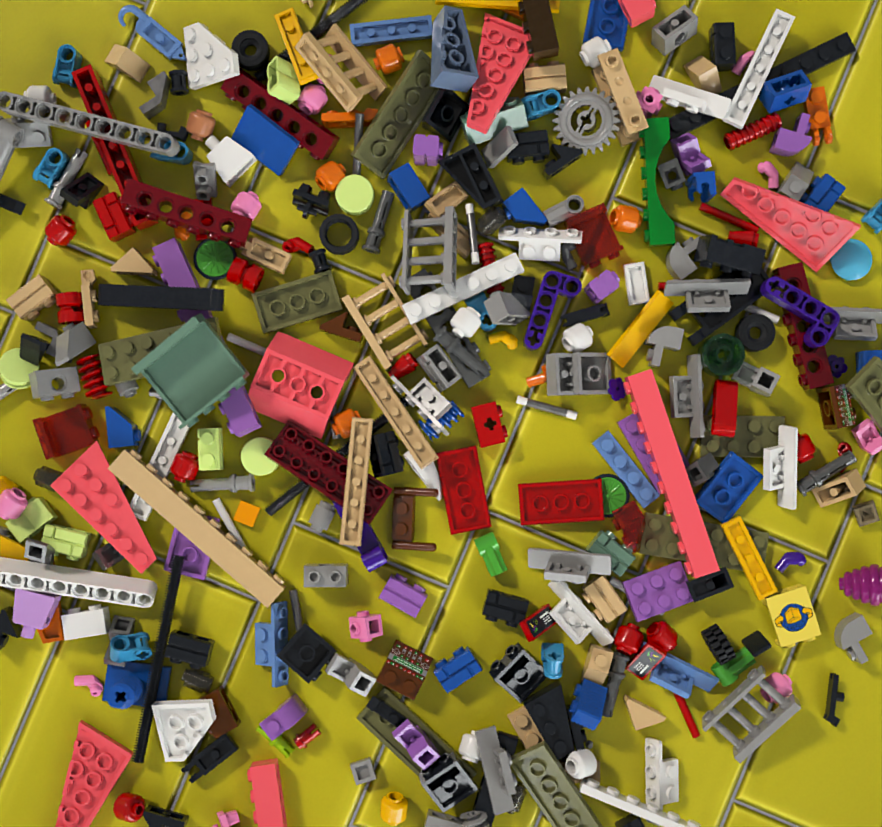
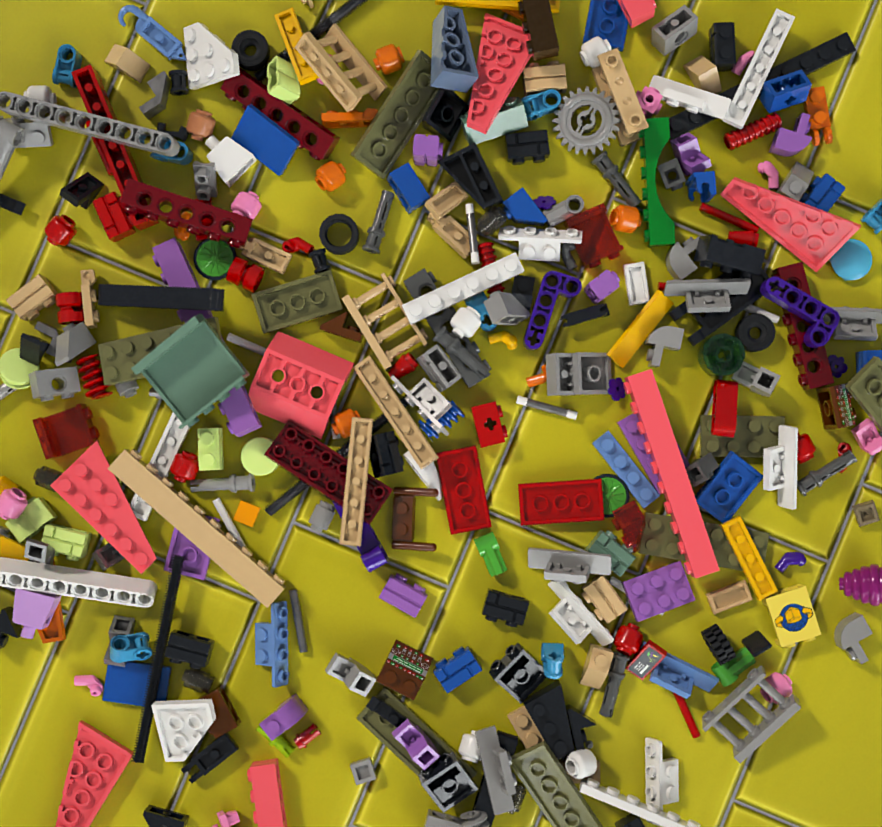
dark azure piece [32,148,70,190] -> none
light grey pin [44,148,88,210] -> none
white brick [61,604,111,641] -> none
blue slope [105,406,141,448] -> none
blue piece [107,676,144,709] -> none
tan slope [111,248,158,276] -> none
red head [113,792,146,823] -> none
black plate [277,623,336,684] -> none
black hips [292,183,330,219] -> none
bright pink head [297,83,328,115] -> none
light grey brick [304,563,348,587] -> none
yellowish green head [335,174,374,215] -> none
medium blue plate [349,15,433,47] -> none
bright pink brick [349,610,383,642] -> none
flat silver bar [353,113,364,175] -> none
yellow head [380,791,408,826] -> none
light grey fence [399,206,458,295] -> none
light grey tile [481,126,519,168] -> none
tile [519,603,557,642] -> none
black slope [543,144,583,180] -> none
white head [562,323,593,353] -> none
blue brick [569,678,608,730] -> none
tan slope [623,694,666,731] -> none
red head [646,621,678,651] -> none
light grey bracket [669,354,705,438] -> none
black slope [686,567,734,602] -> none
tan slope [812,468,866,508] -> none
black piece [823,673,844,727] -> none
none -> dark purple plant [533,196,556,210]
none -> dark grey pin [591,151,642,207]
none -> tan tile [705,580,753,614]

